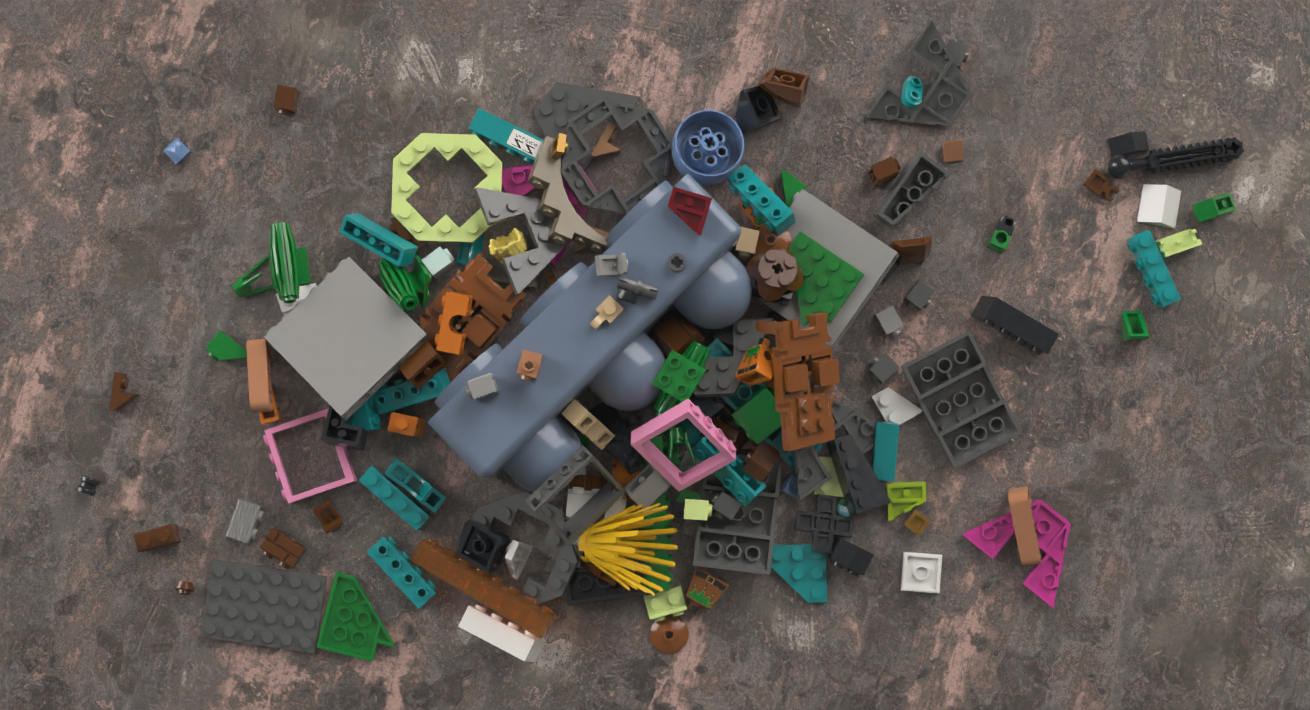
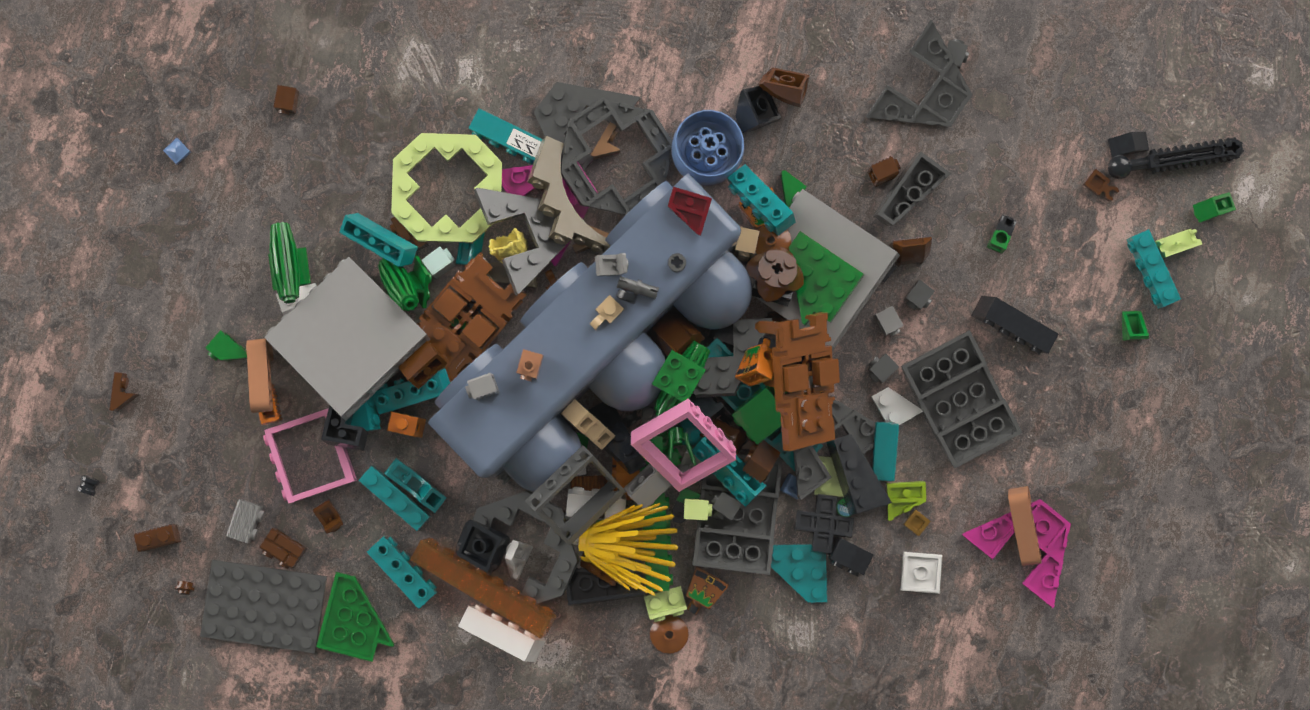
green plant [232,256,273,298] -> none
orange arch [434,292,473,355] -> none
pearl gold plate [551,133,568,159] -> none
teal plate [901,76,923,109] -> none
nougat slope [942,140,964,163] -> none
white slope [1137,184,1181,229] -> none

